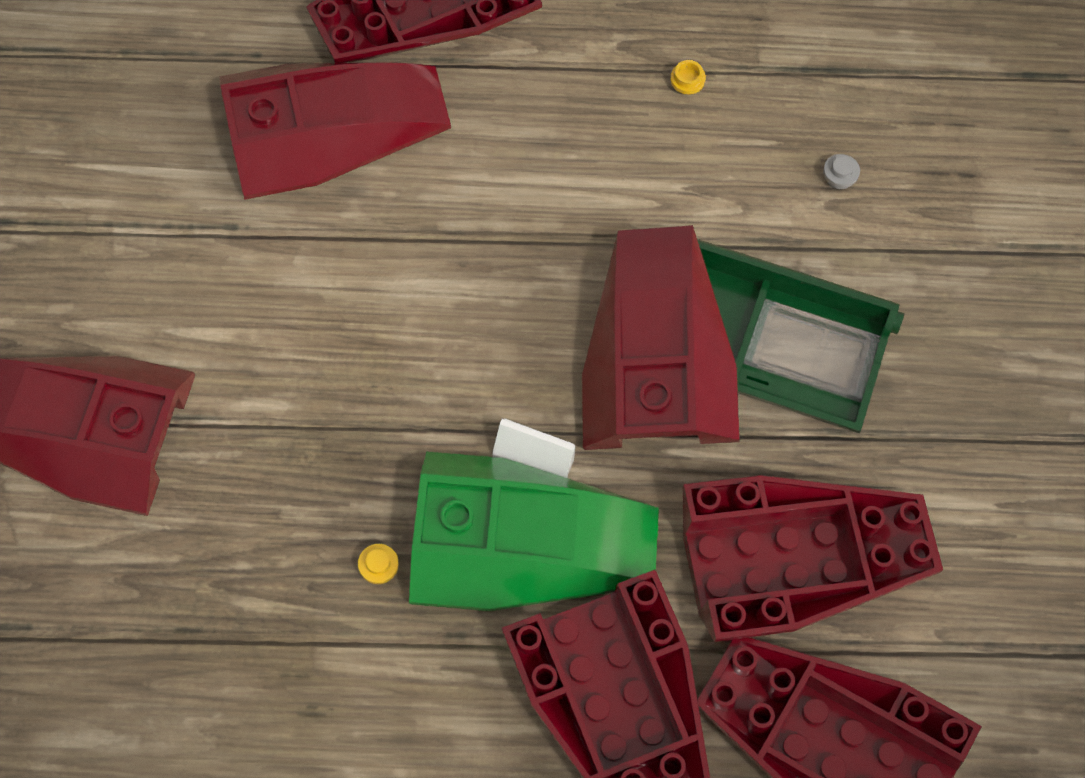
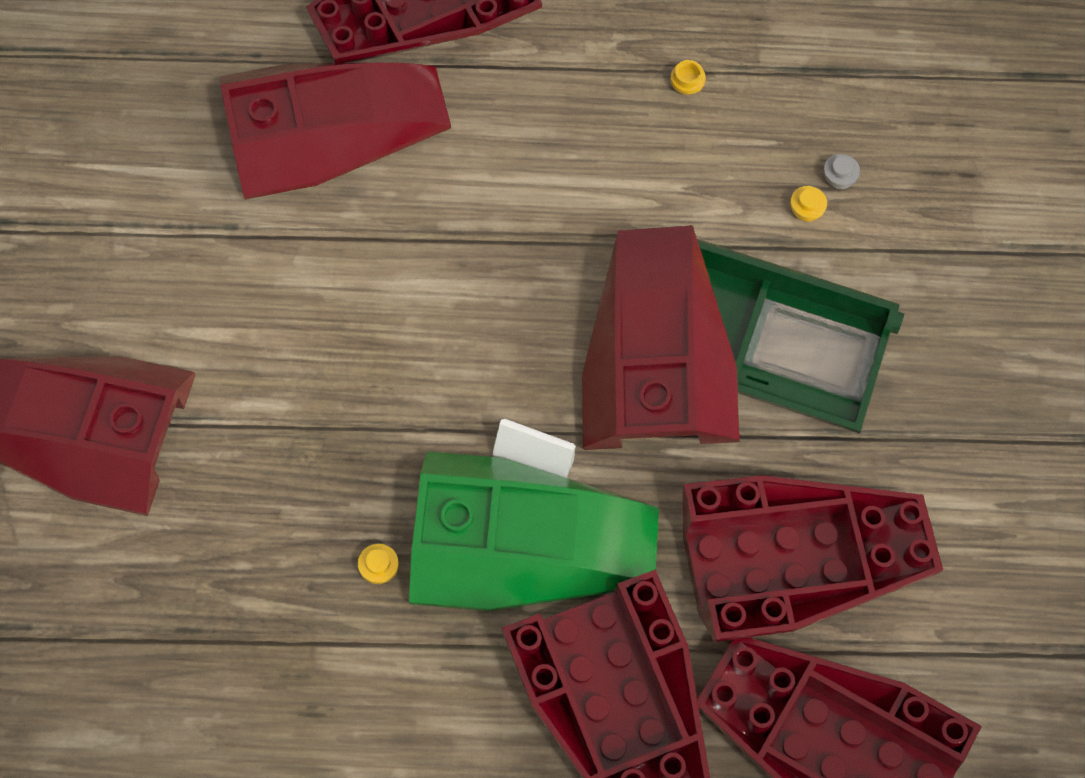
none -> yellow plate [790,186,827,222]

